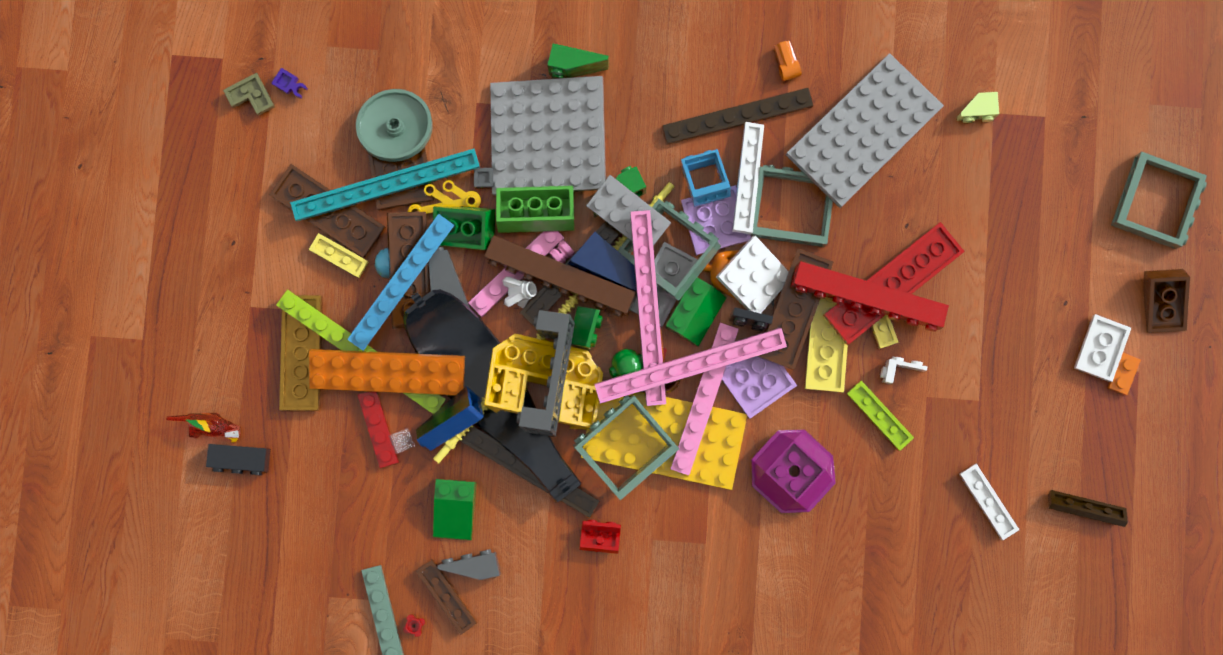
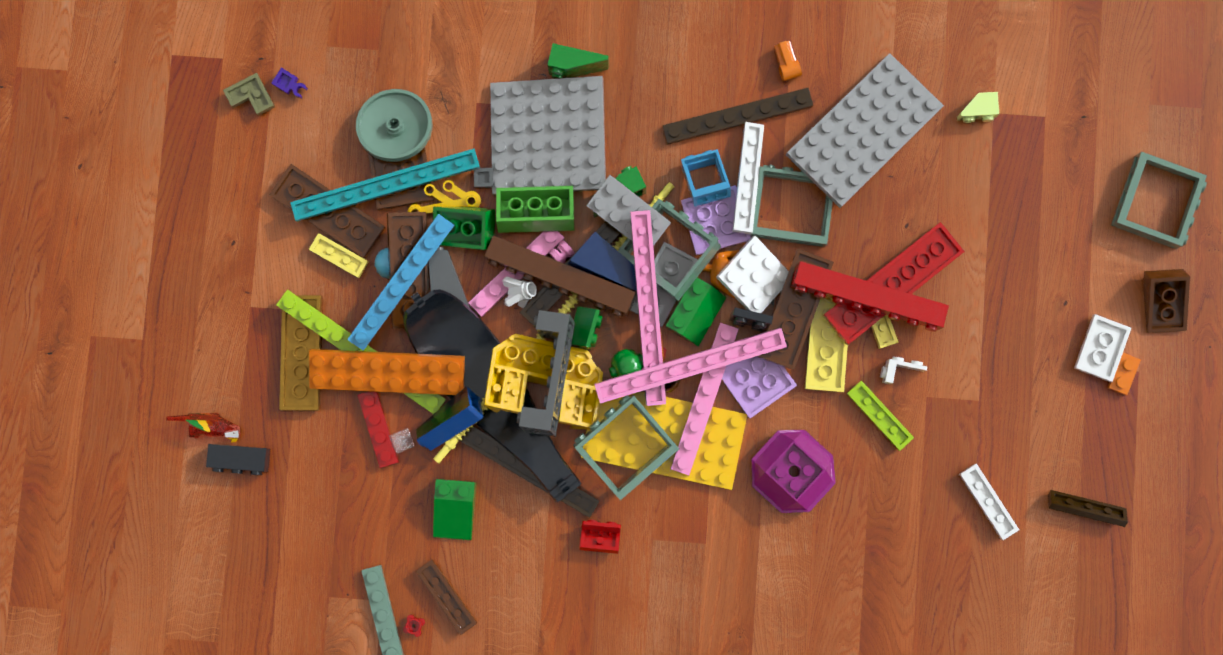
dark grey slope [437,549,501,580] -> none

